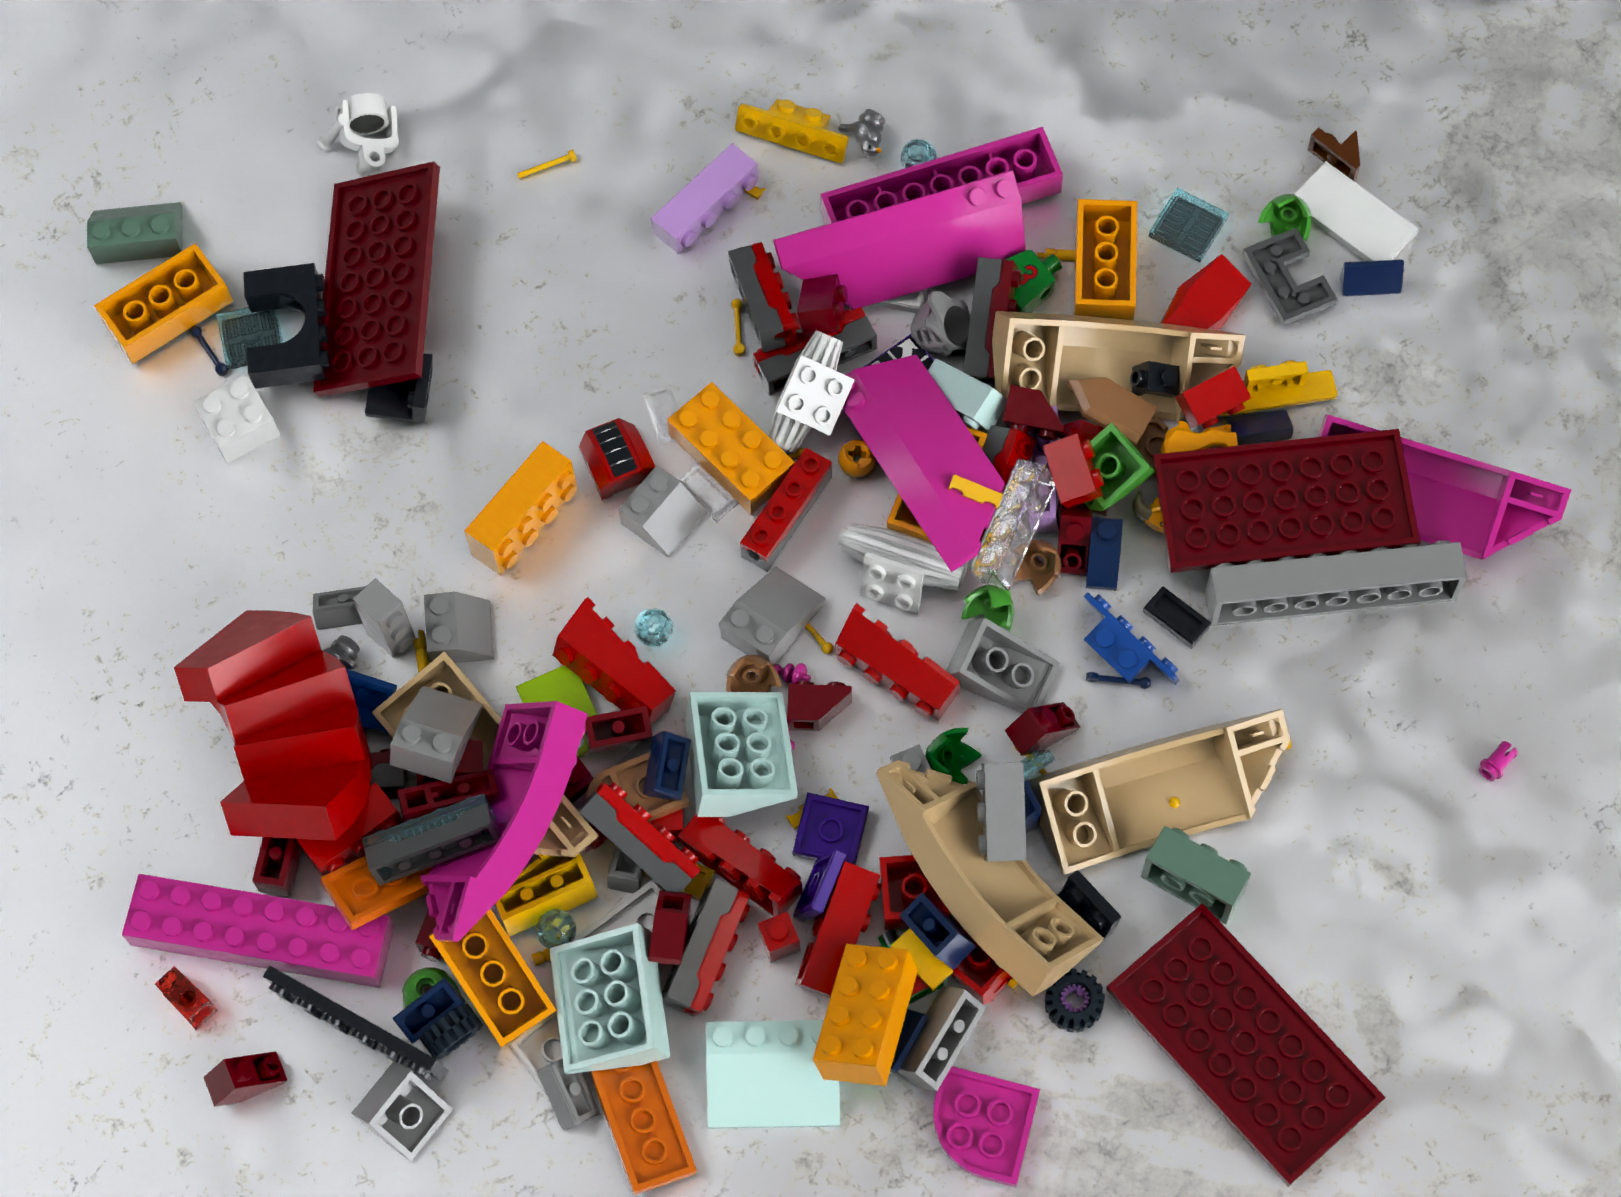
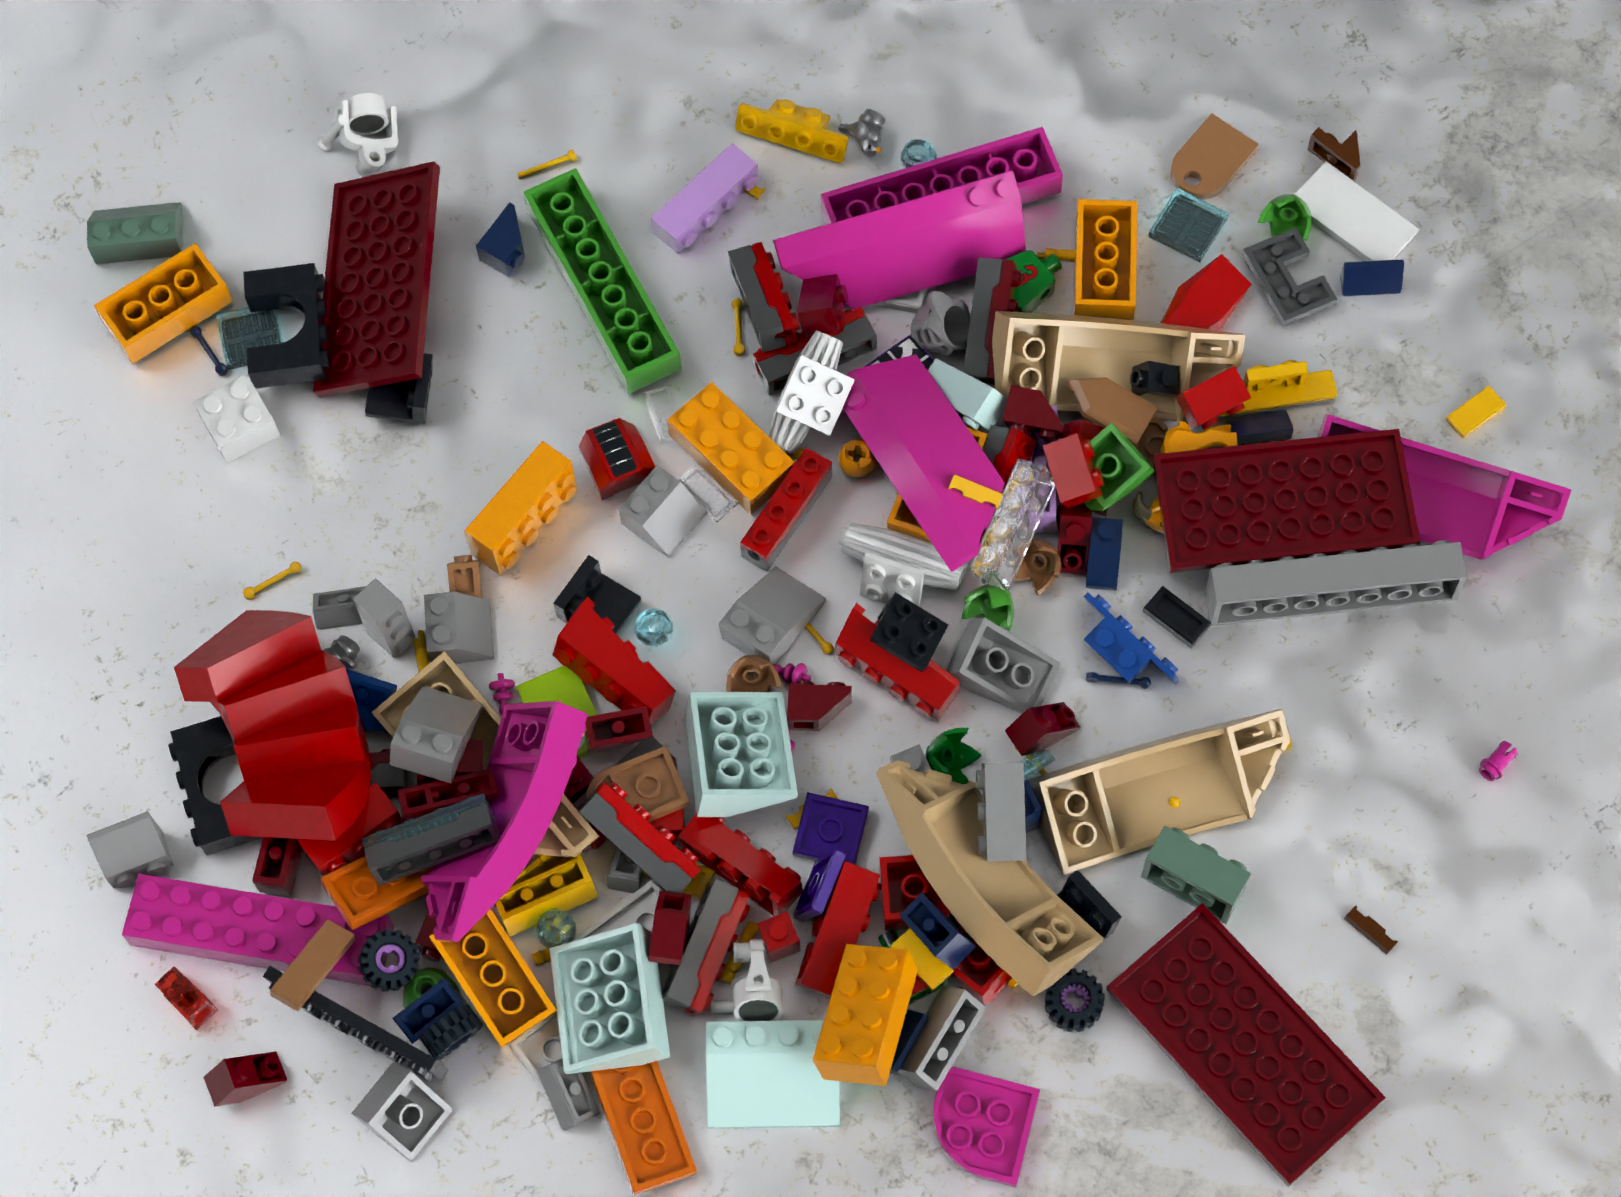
dark blue slope [643,731,692,801] -> none
none -> light grey slope [87,811,174,888]
none -> black arch [168,716,263,856]
none -> yellow hinge [243,561,302,600]
none -> medium nougat tile [270,919,355,1012]
none -> black bush [358,929,420,992]
none -> medium nougat bracket [447,555,482,598]
none -> dark blue slope [476,202,525,276]
none -> dark pink hair [489,673,515,715]
none -> bright green brick [523,168,682,395]
none -> black bracket [553,555,641,635]
none -> white piece [711,939,783,1021]
none -> yellow wheel [720,920,758,984]
none -> black bracket [870,592,948,672]
none -> medium nougat tile [1171,114,1259,200]
none -> reddish brown piece [1344,905,1398,955]
none -> yellow piece [1445,386,1507,439]

